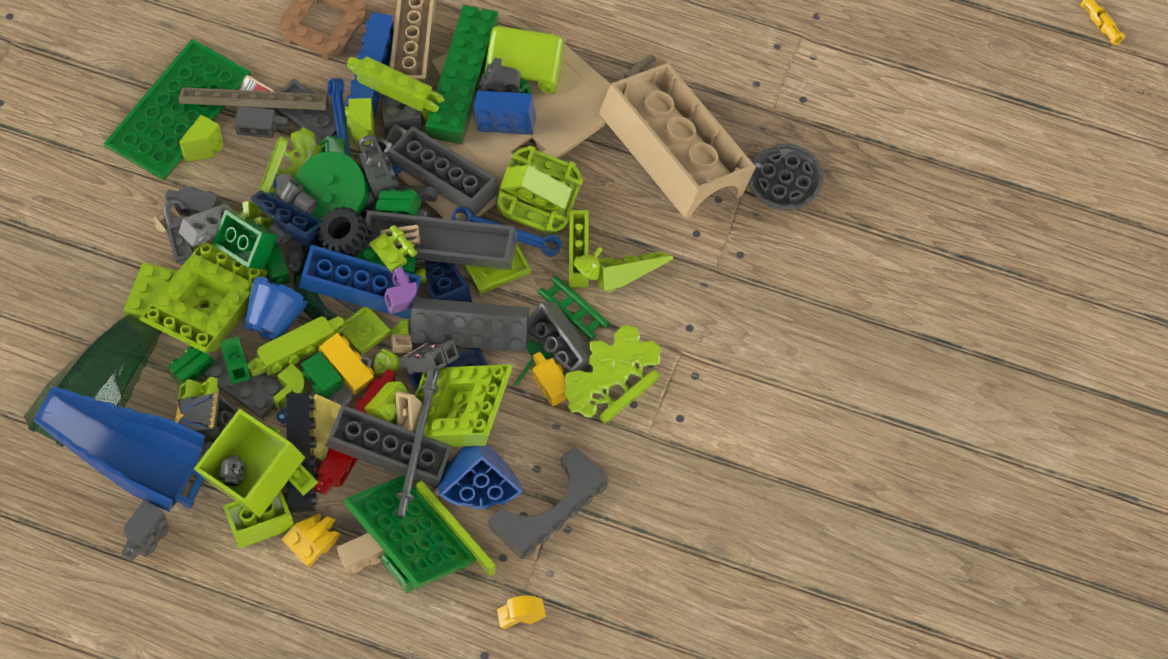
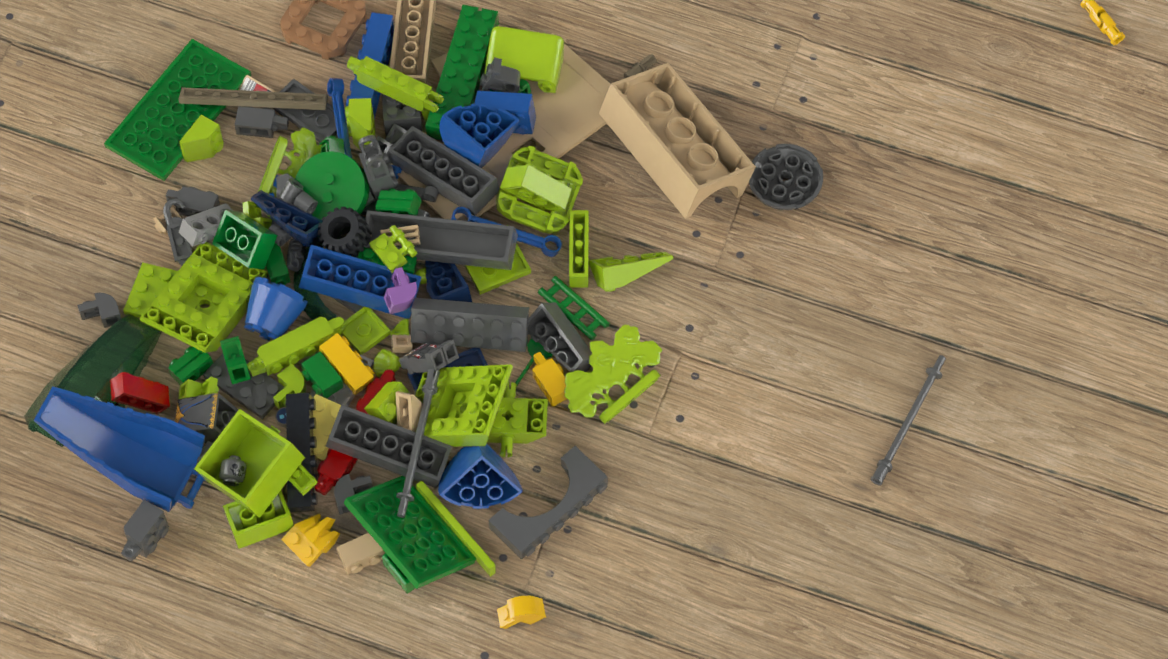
lime piece [573,247,603,280] -> none
none -> dark grey brick [77,293,123,328]
none -> red brick [110,372,170,414]
none -> dark grey brick [334,474,373,515]
none -> blue brick [439,104,520,169]
none -> lime slope [487,382,548,458]
none -> dark grey bar [871,355,946,486]

